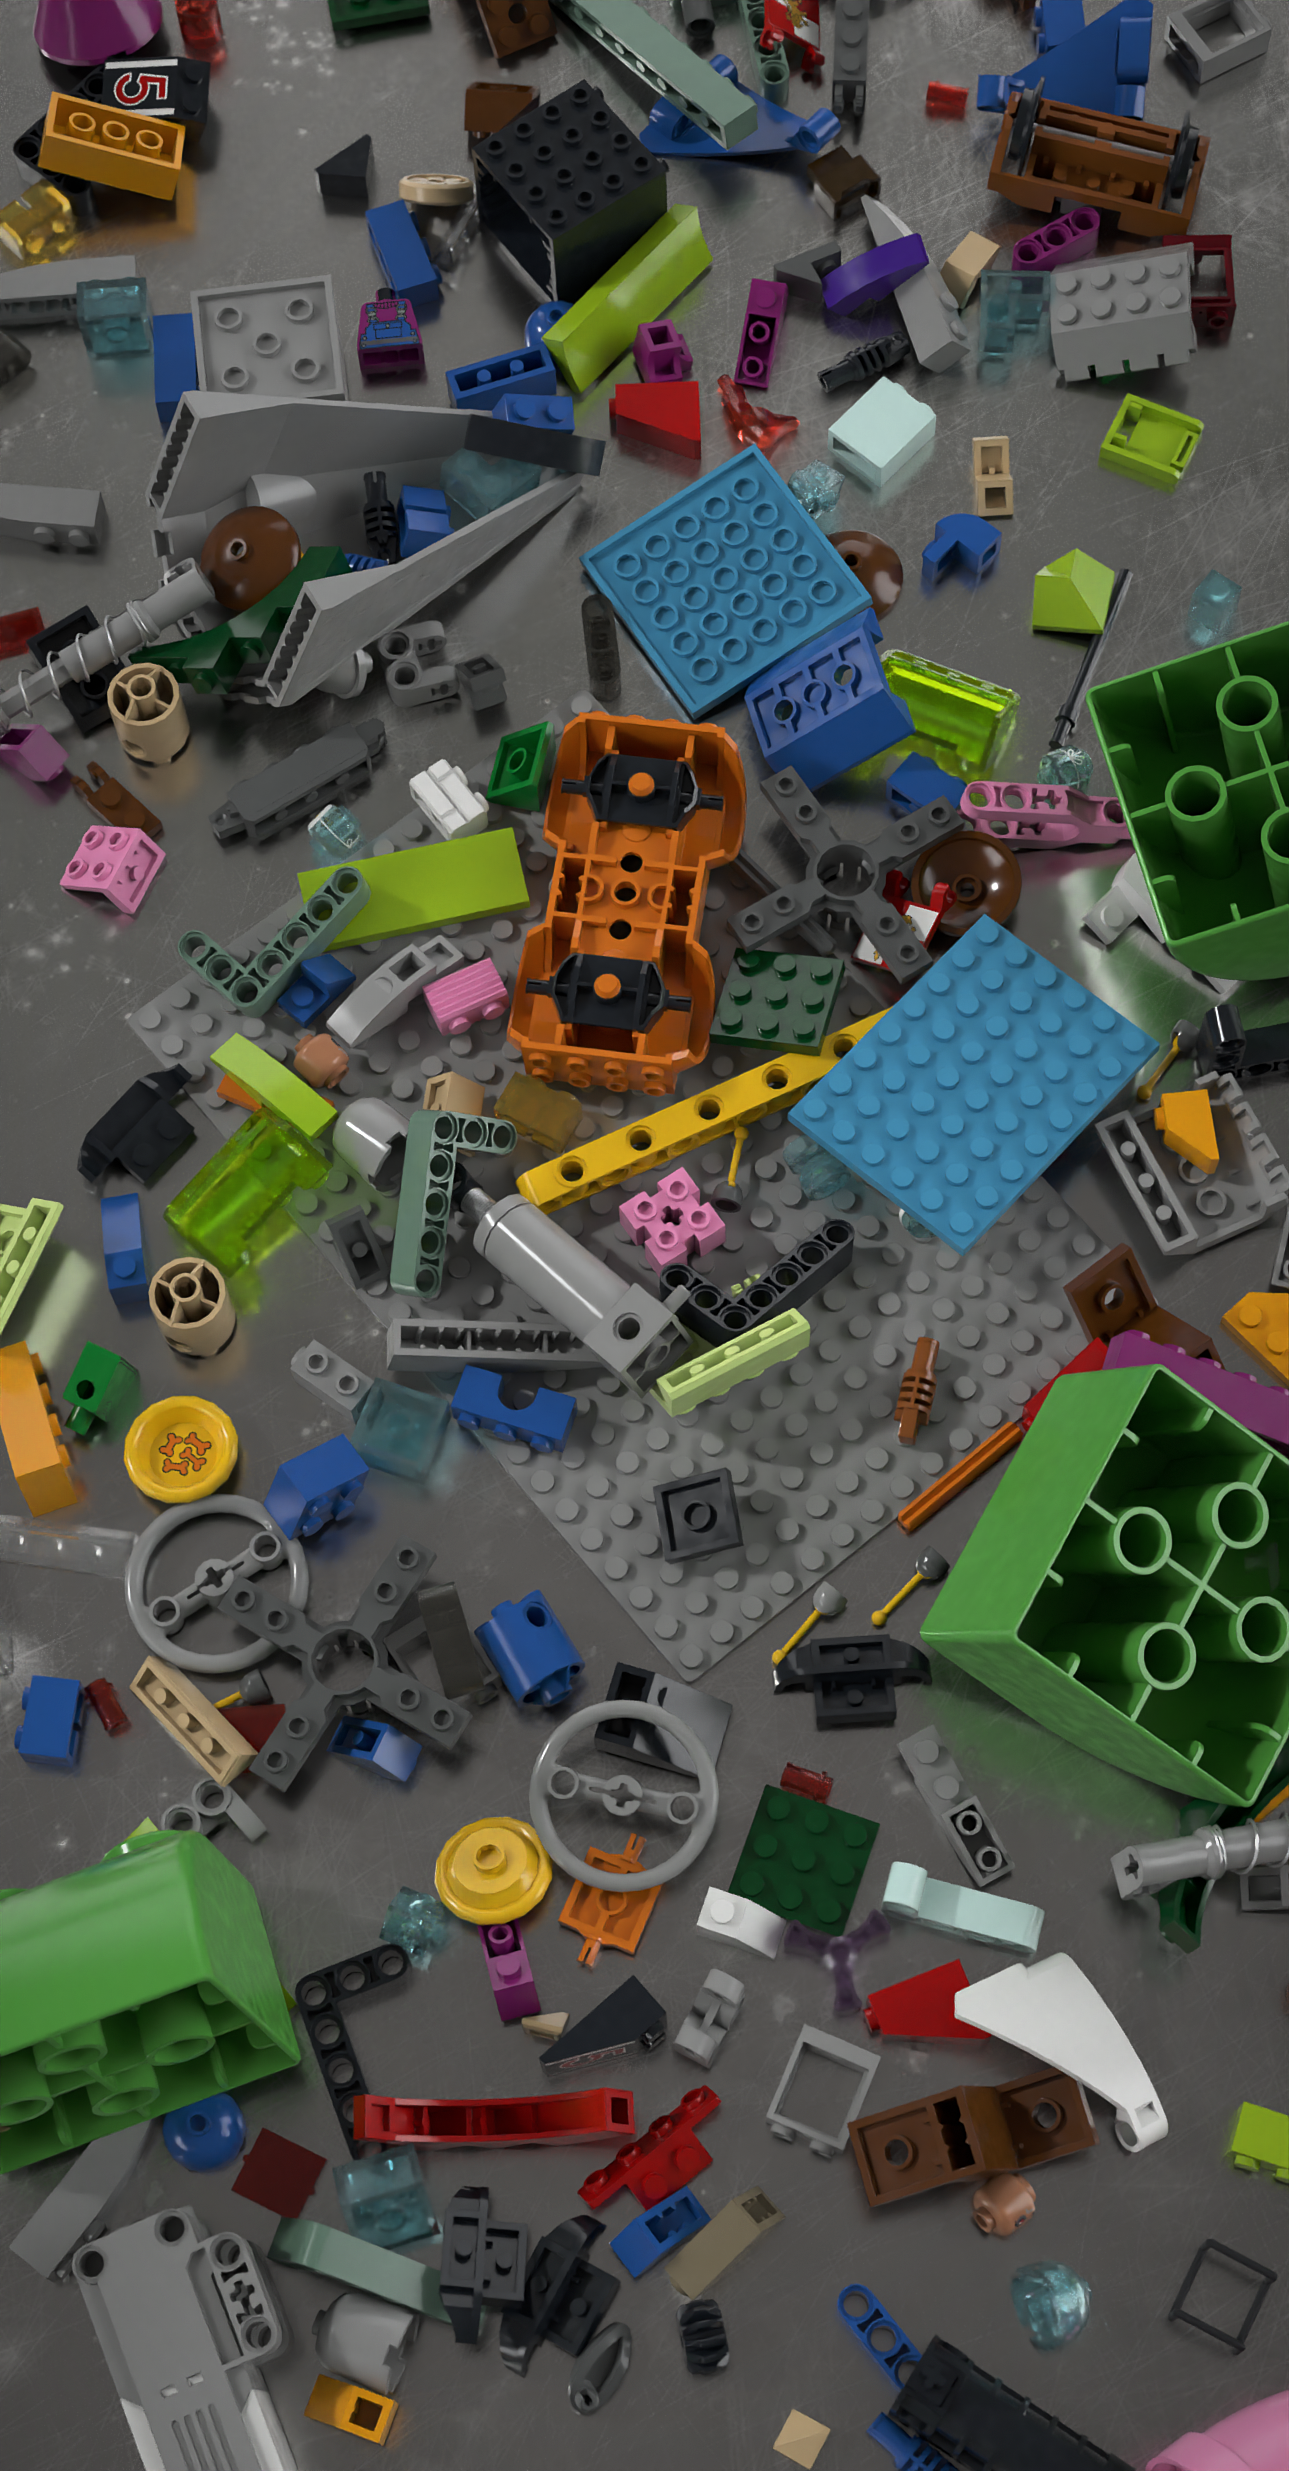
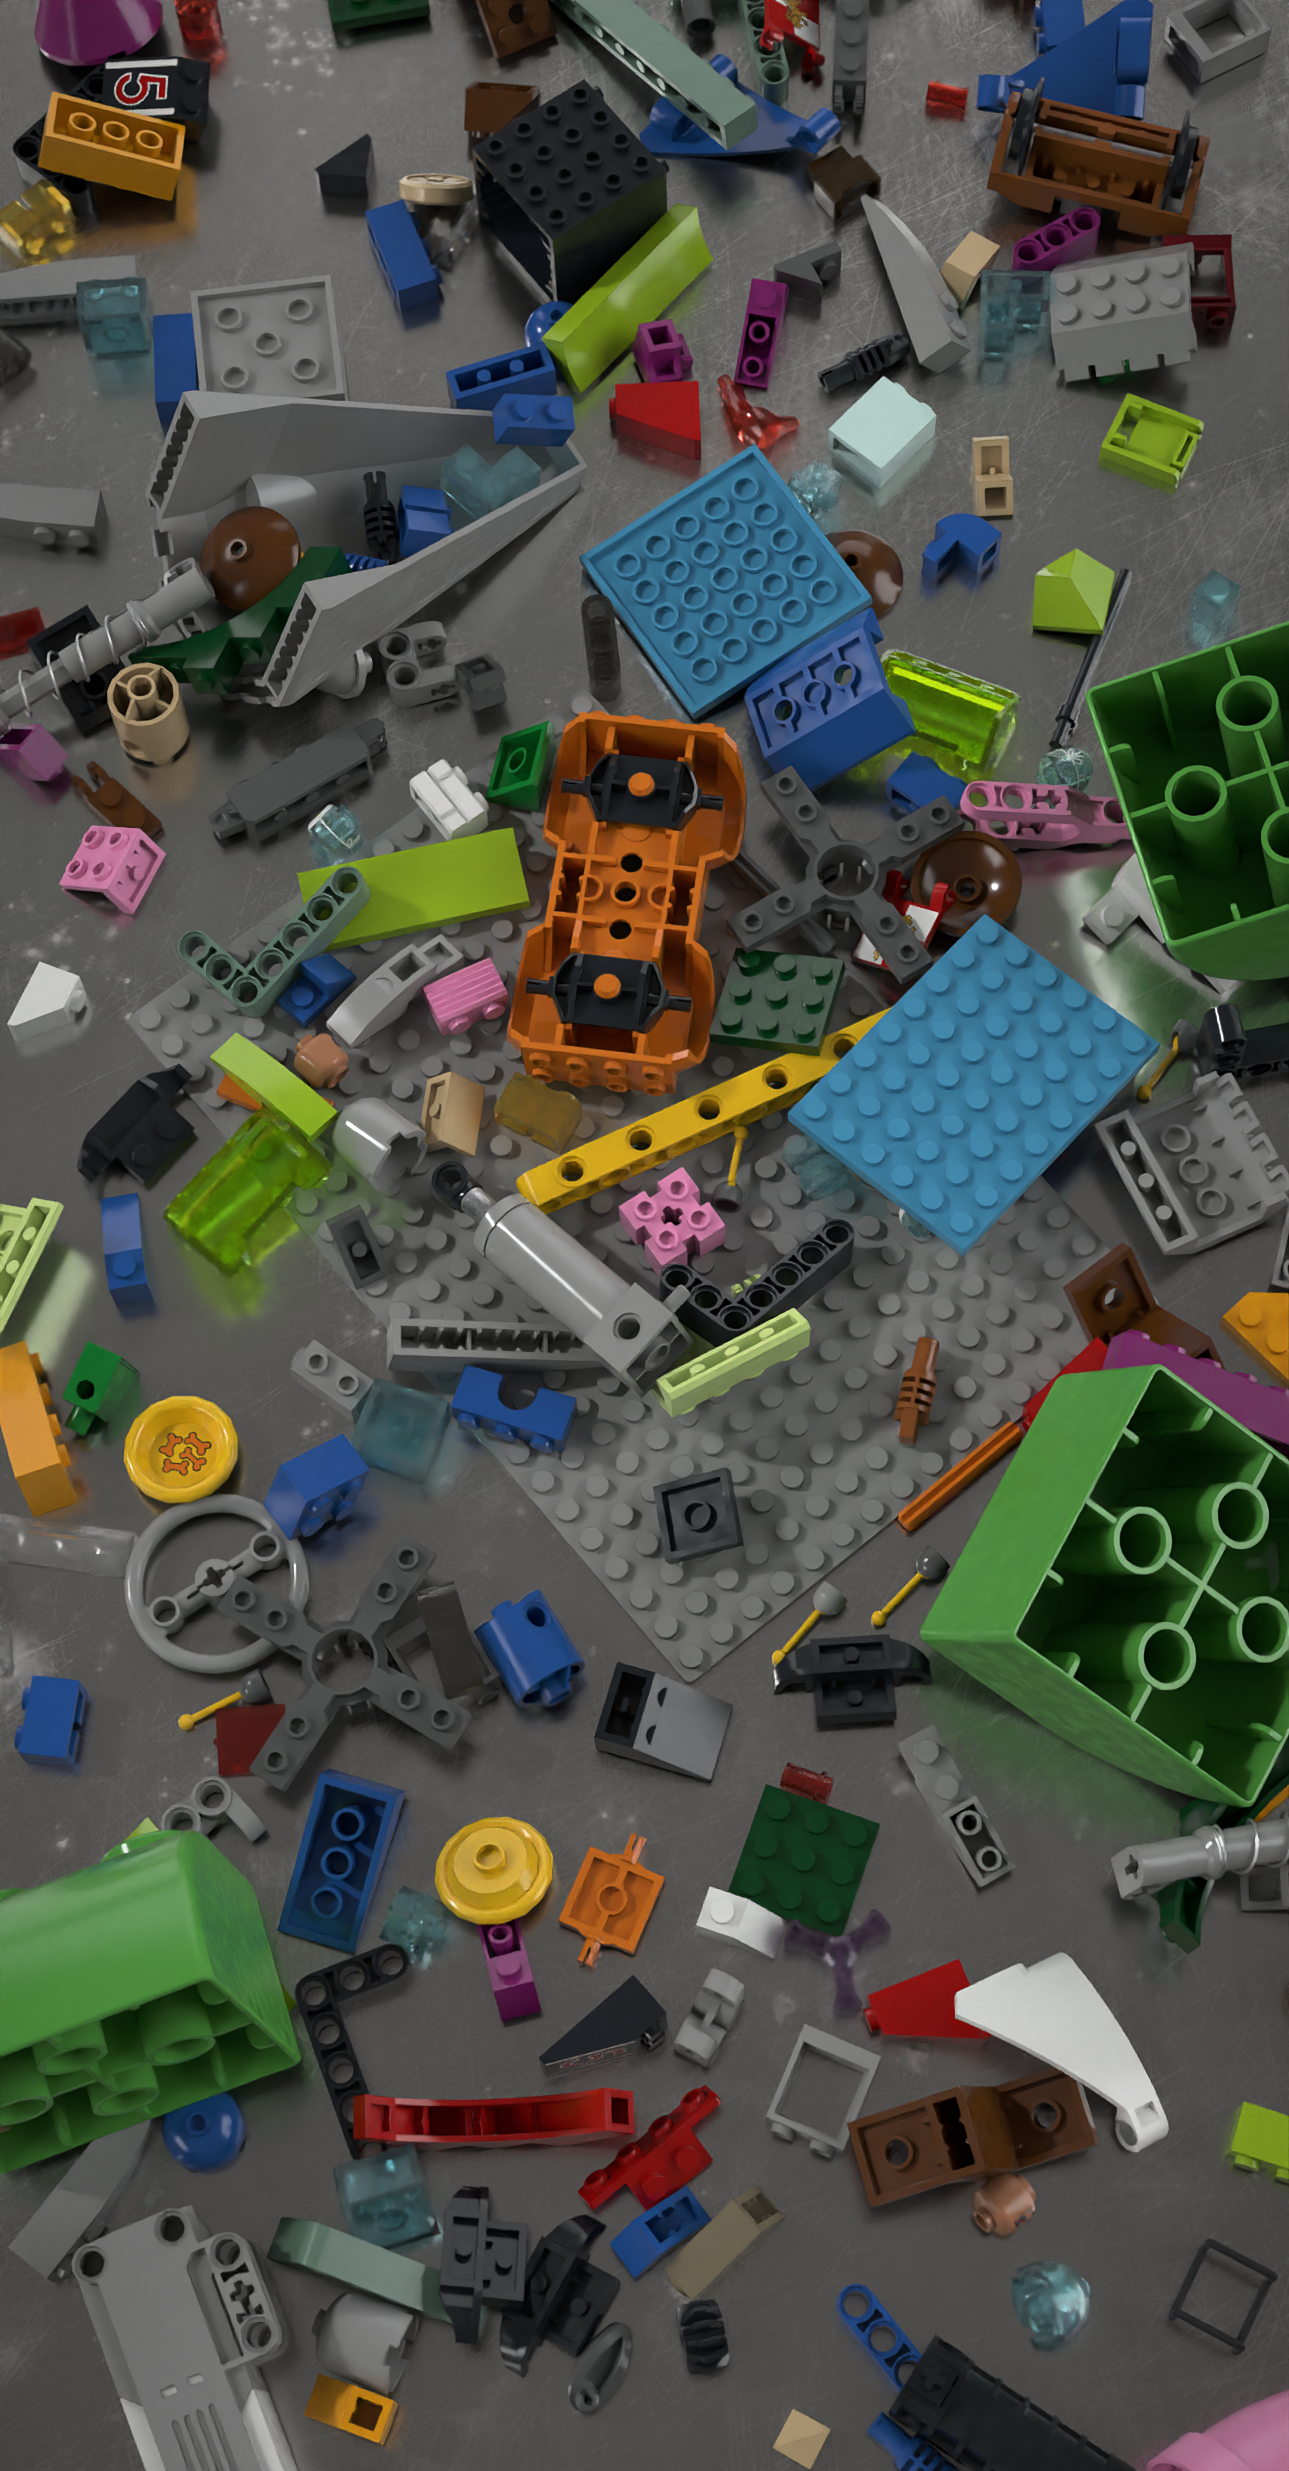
clear red pin [84,1678,128,1732] -> none
tan slope [129,1656,258,1787] -> none
tan cylinder [148,1257,235,1357] -> none
clear red piece [231,2127,328,2219] -> none
blue slope [327,1715,423,1782] -> none
torso [357,288,425,370] -> none
sand green beam [390,1109,517,1298] -> none
black slope [463,413,606,477] -> none
tan slope [521,2012,570,2041] -> none
light grey piece [529,1700,719,1892] -> none
dark purple slope [821,233,930,317] -> none
light aqua beam [881,1862,1045,1953] -> none
light orange slope [1153,1089,1219,1174] -> none
none -> white slope [7,961,86,1042]
none -> blue slope [277,1768,406,1953]

